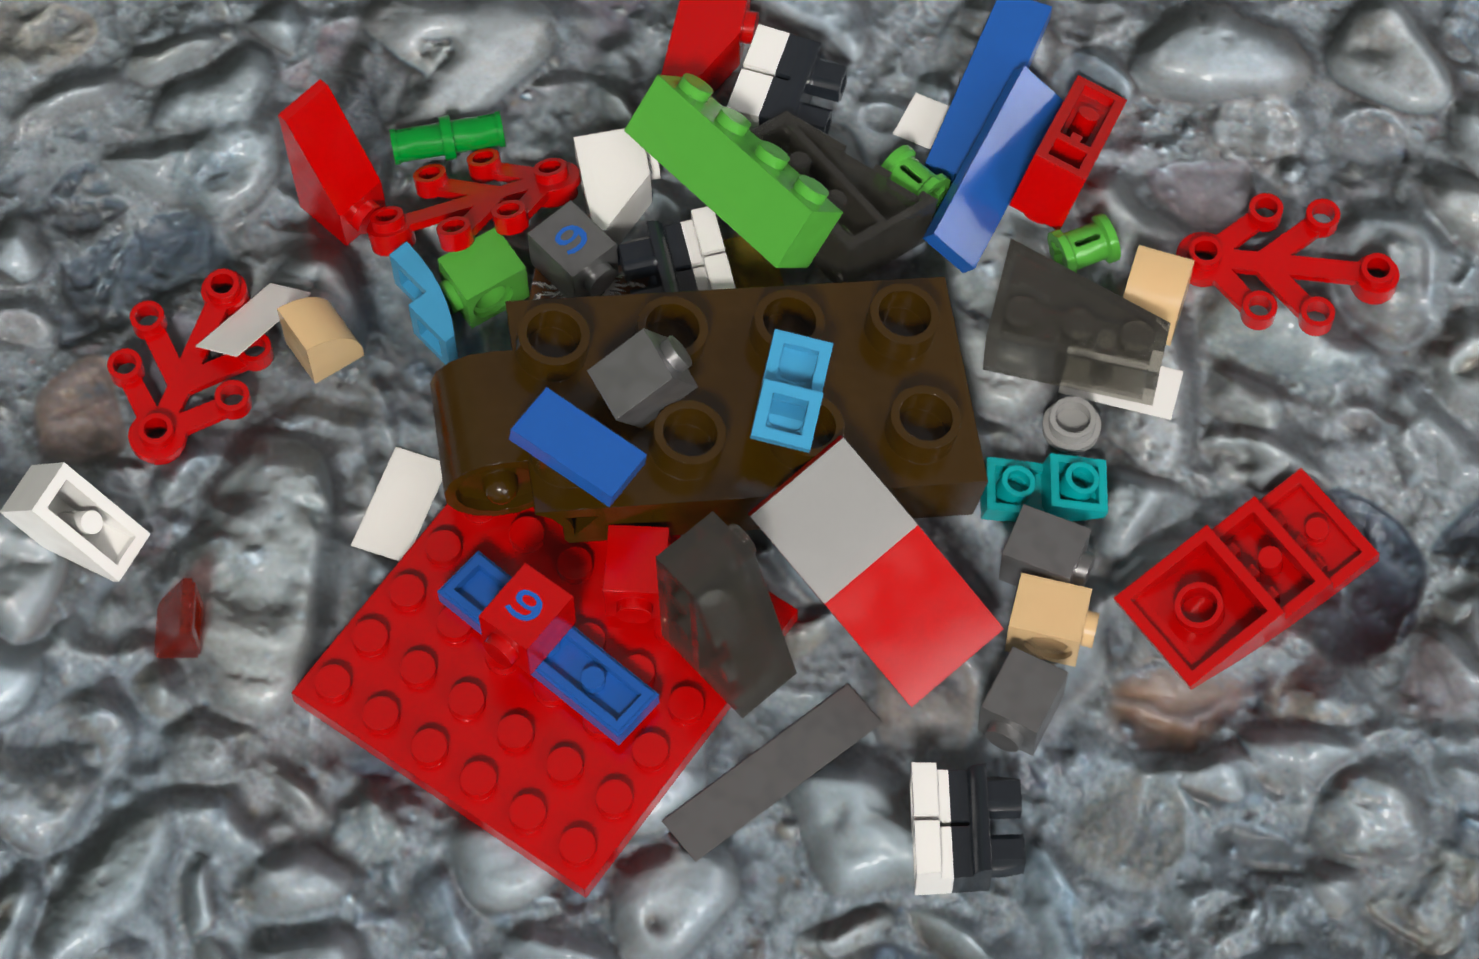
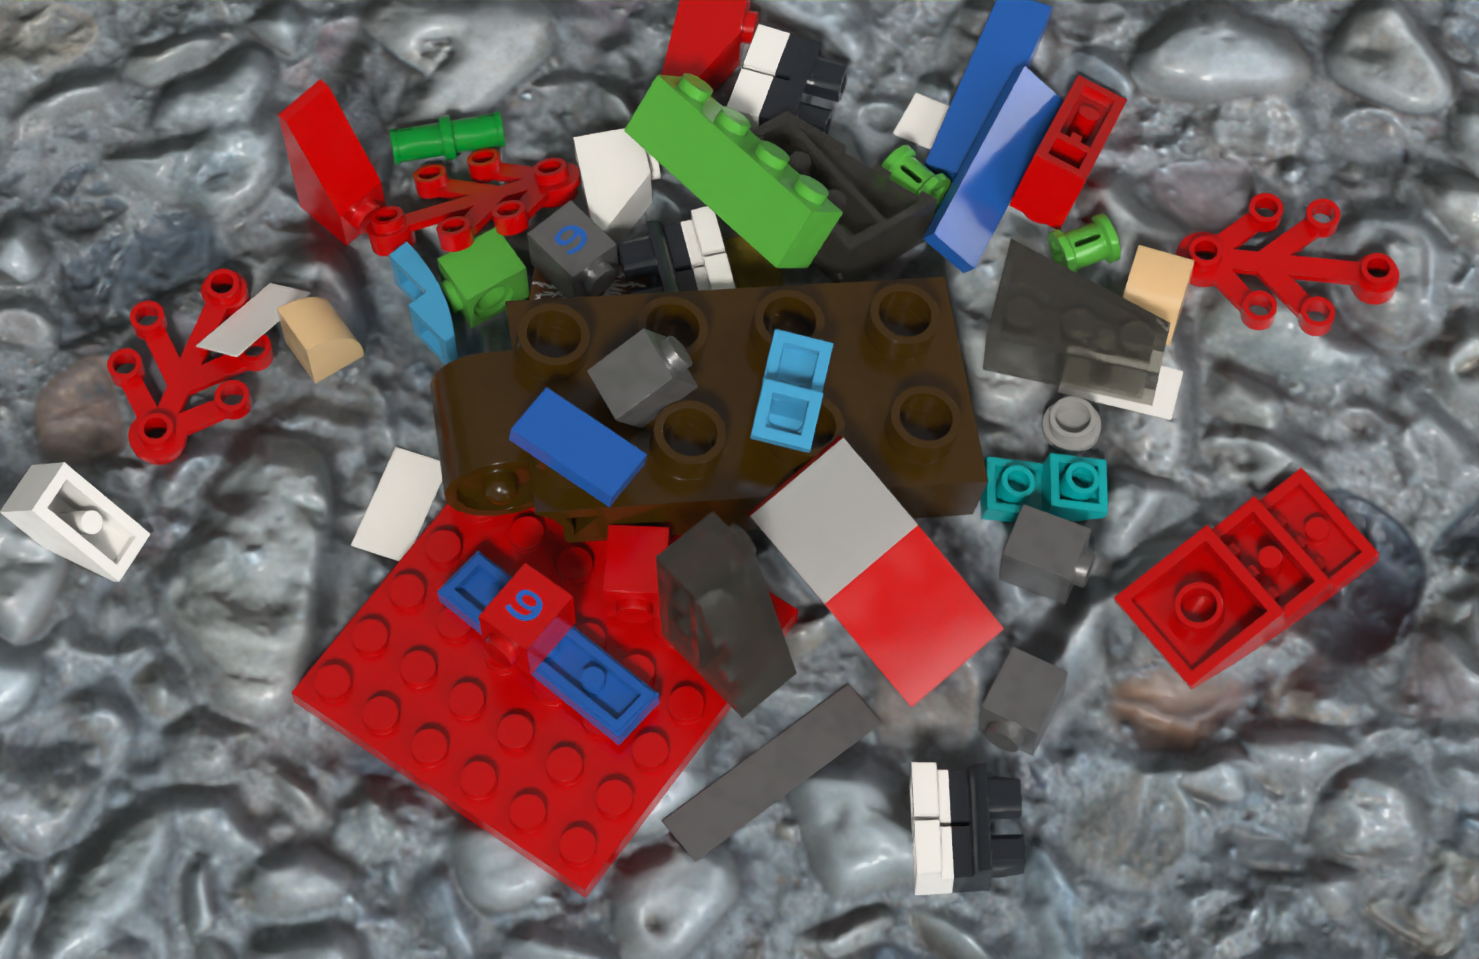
clear red slope [154,578,204,658] -> none
tan brick [1005,573,1100,667] -> none

